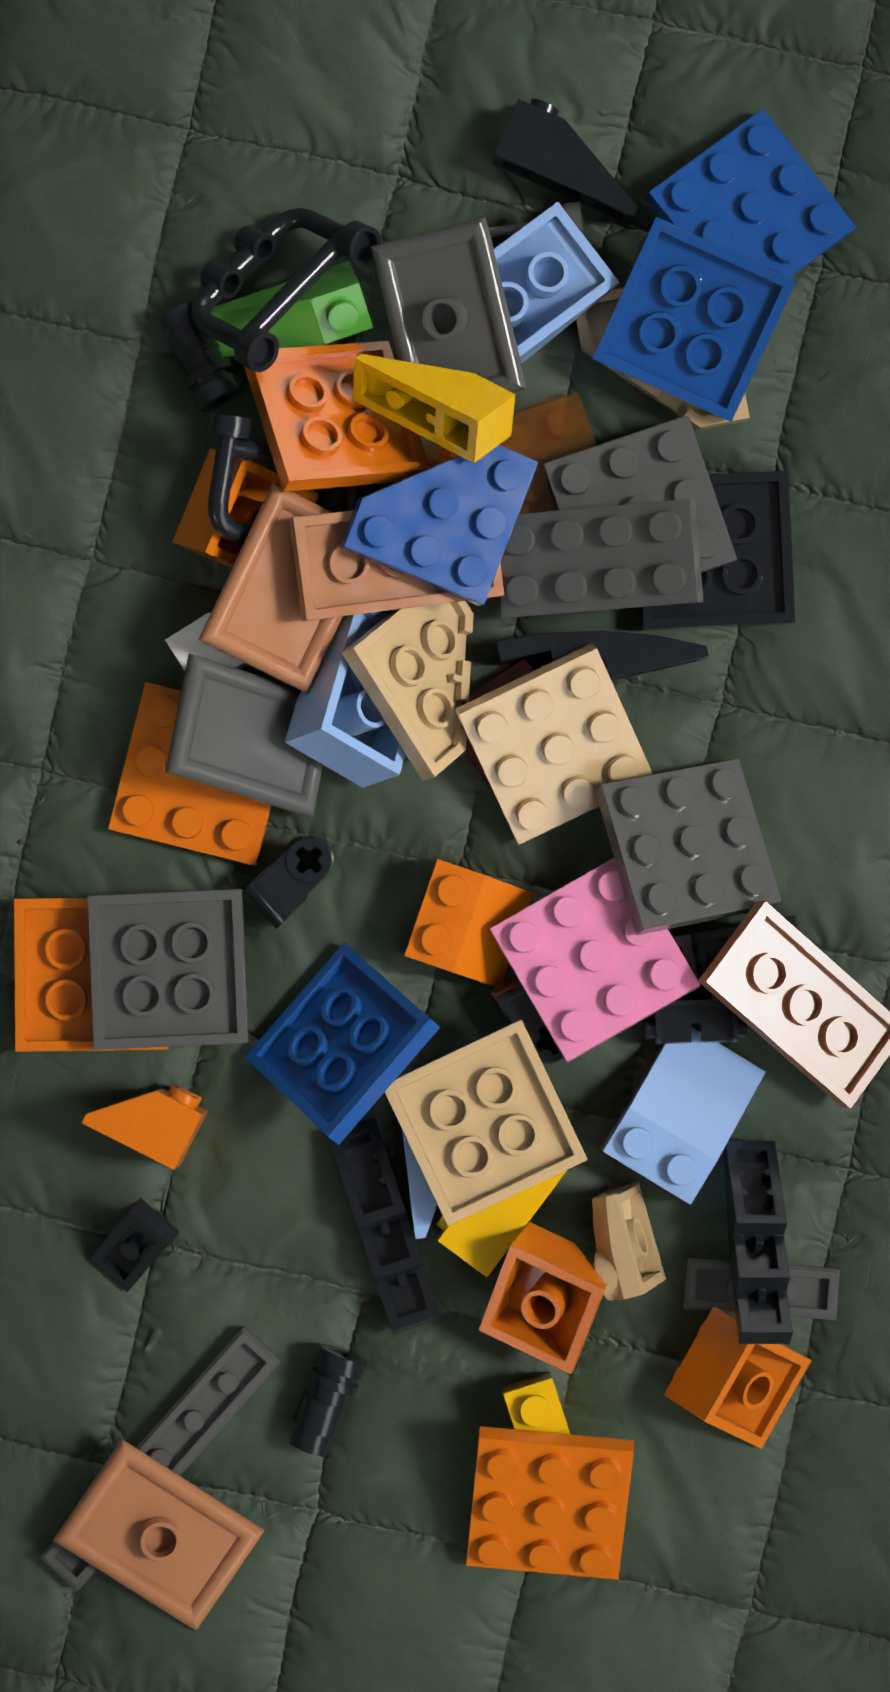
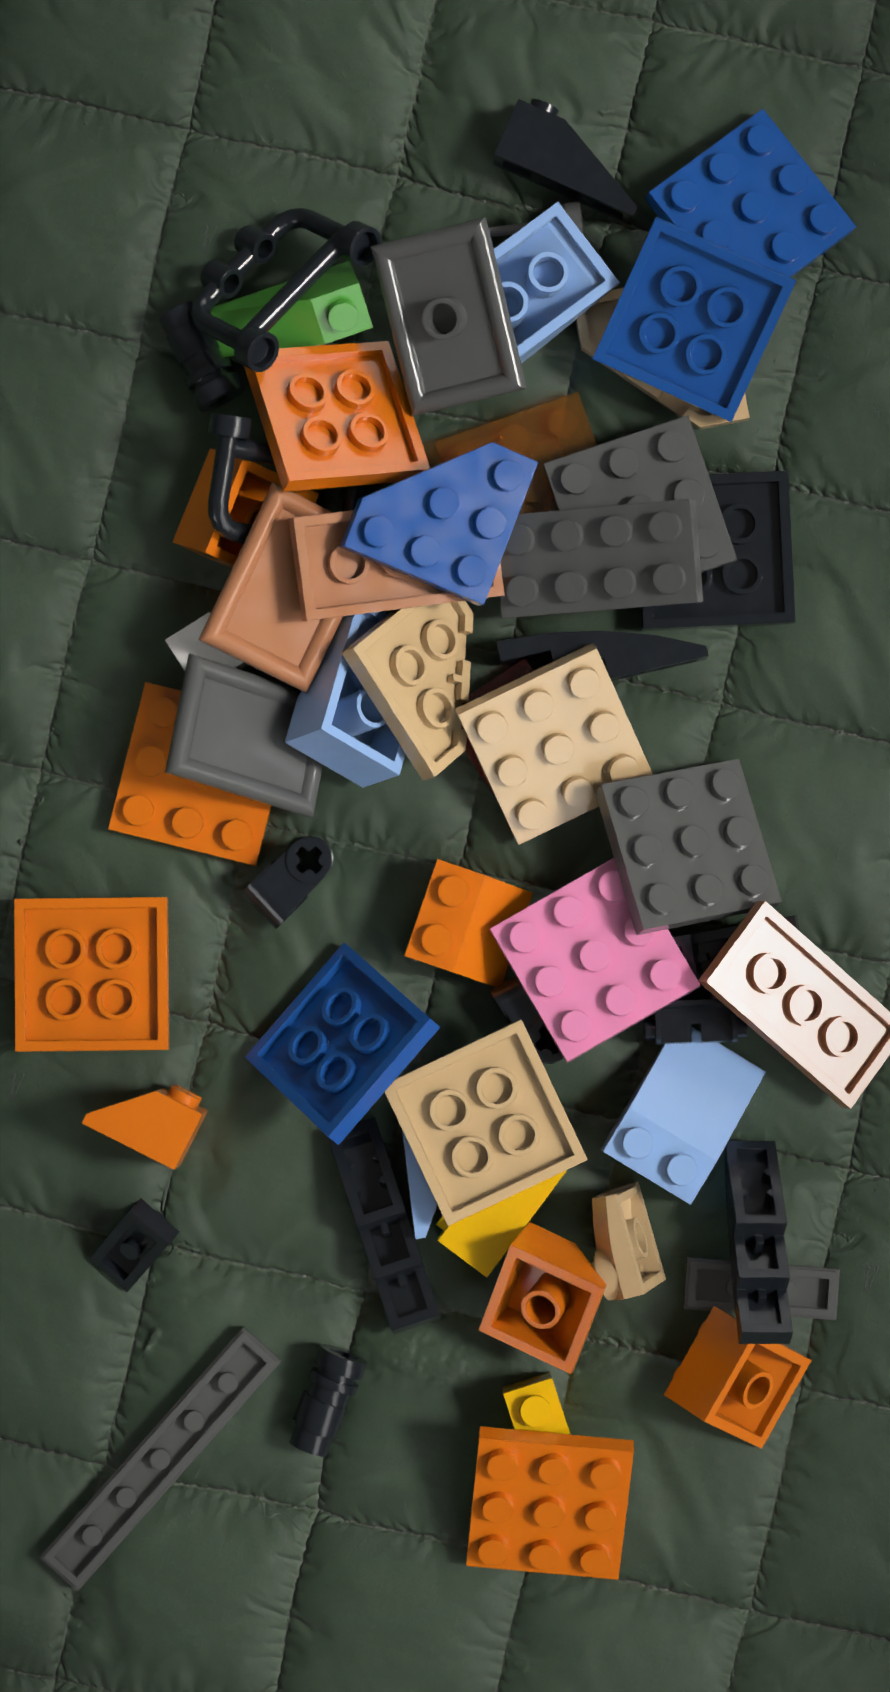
nougat piece [52,1439,265,1631] -> none
dark grey plate [88,889,249,1050] -> none
yellow slope [352,354,516,463] -> none

